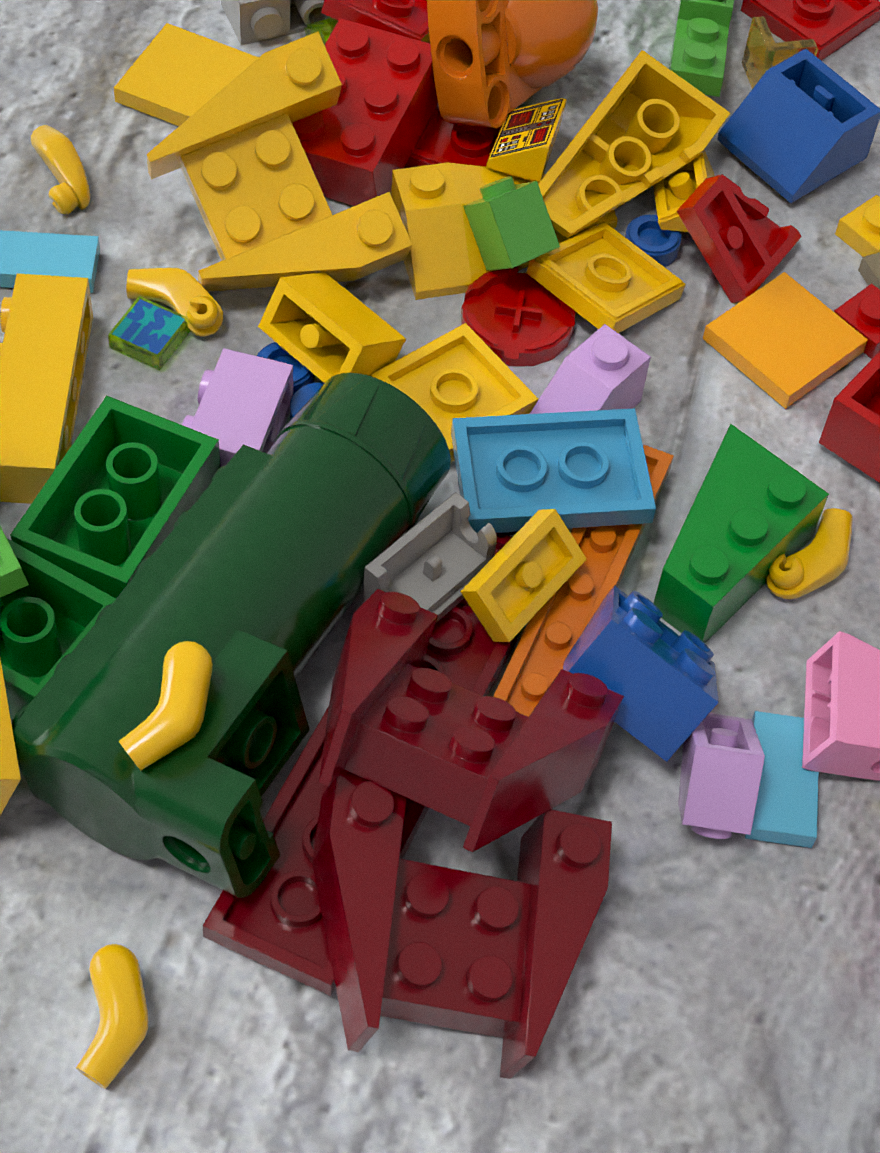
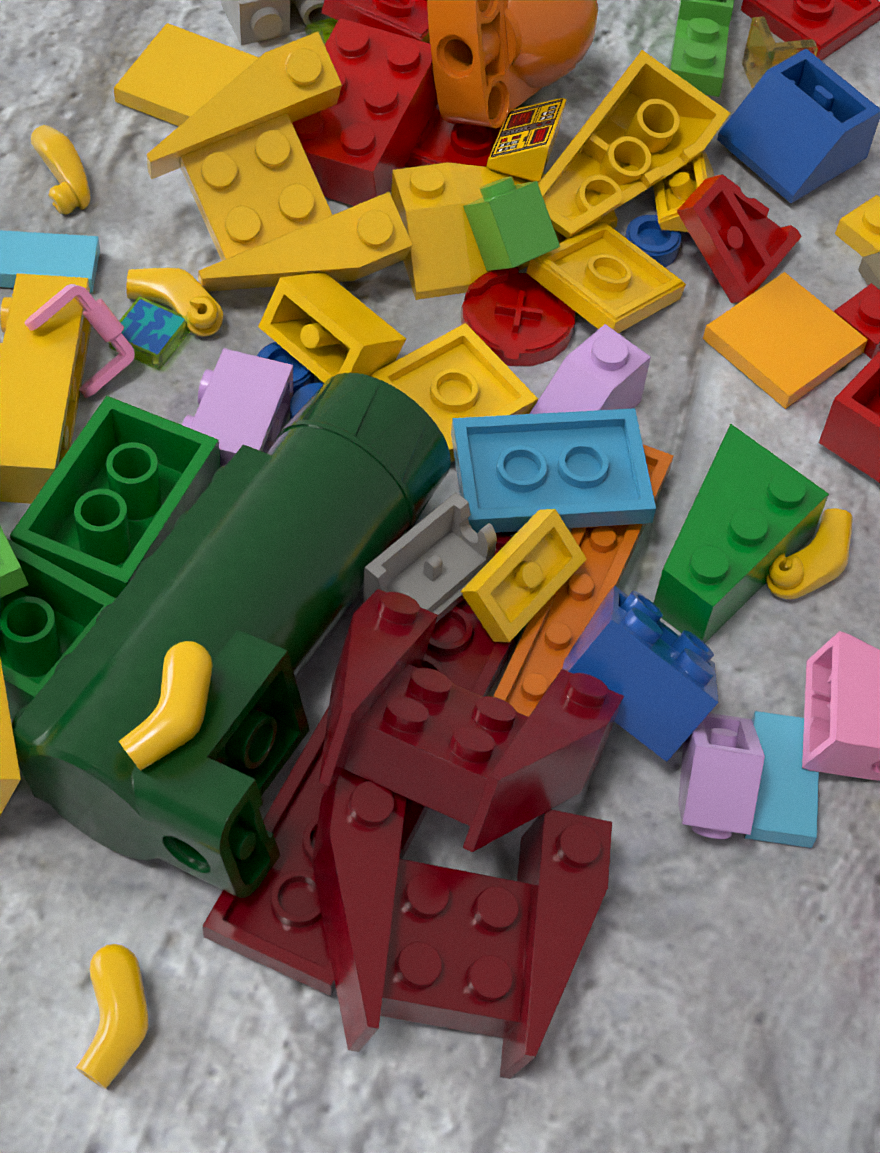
none -> bright pink piece [24,284,135,398]

